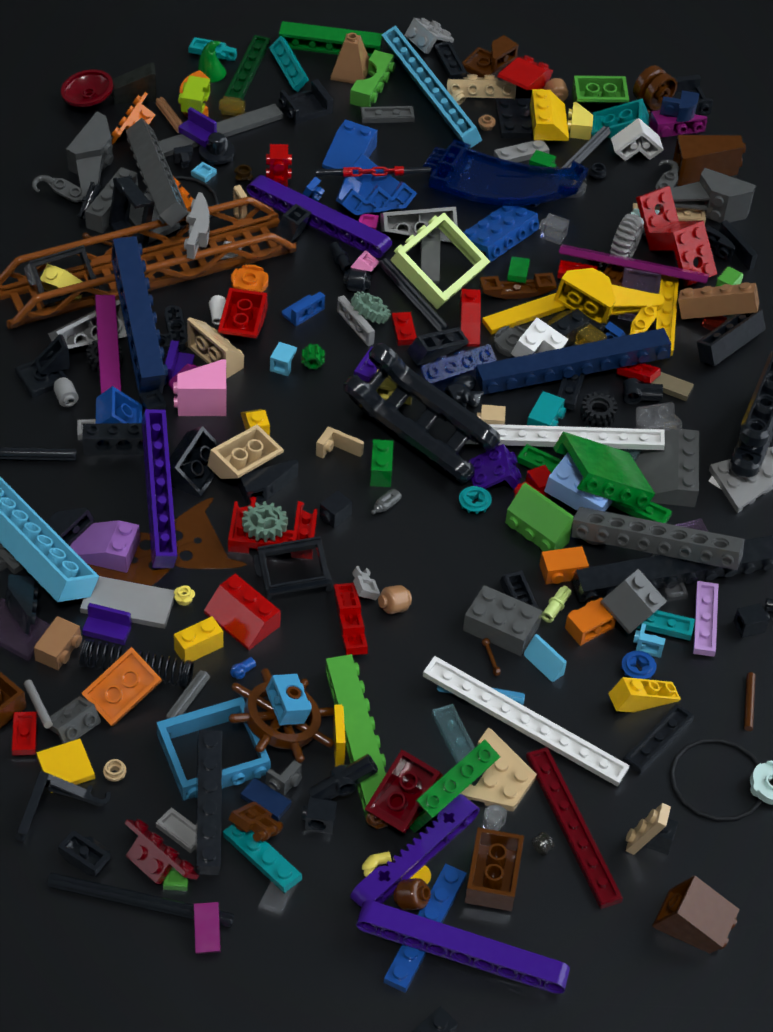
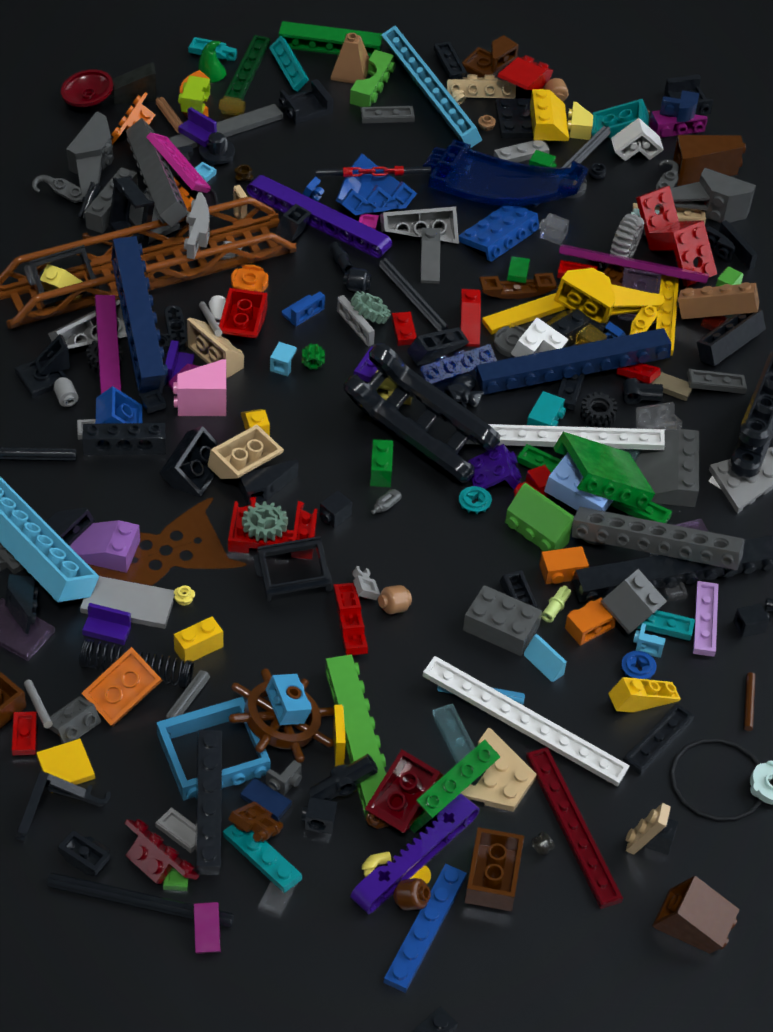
medium nougat brick [34,616,82,670] -> none
tan plate [103,759,127,782] -> none
dark purple brick [142,409,177,568] -> none
red slope [204,573,281,650] -> none
blue arm [230,657,256,679] -> none
red brick [266,144,292,187] -> none
tan bracket [316,427,364,458] -> none
blue slope [322,119,378,169] -> none
bright pink slope [351,251,379,272] -> none
dark purple beam [356,900,570,994] -> none
yellowish green window [391,213,490,309] -> none
light grey bracket [404,18,454,54] -> none
tan brick [477,404,506,425] -> none
reddish brown hinge [482,638,501,676] -> none
clear brick [482,805,507,831] -> none
bright green slope [572,76,629,104] -> none
reddish brown wheel [633,65,677,111] -> none
none -> dark pink tile [146,133,211,193]
none -> light grey bar [199,302,222,337]
none -> dark grey tile [687,369,747,394]

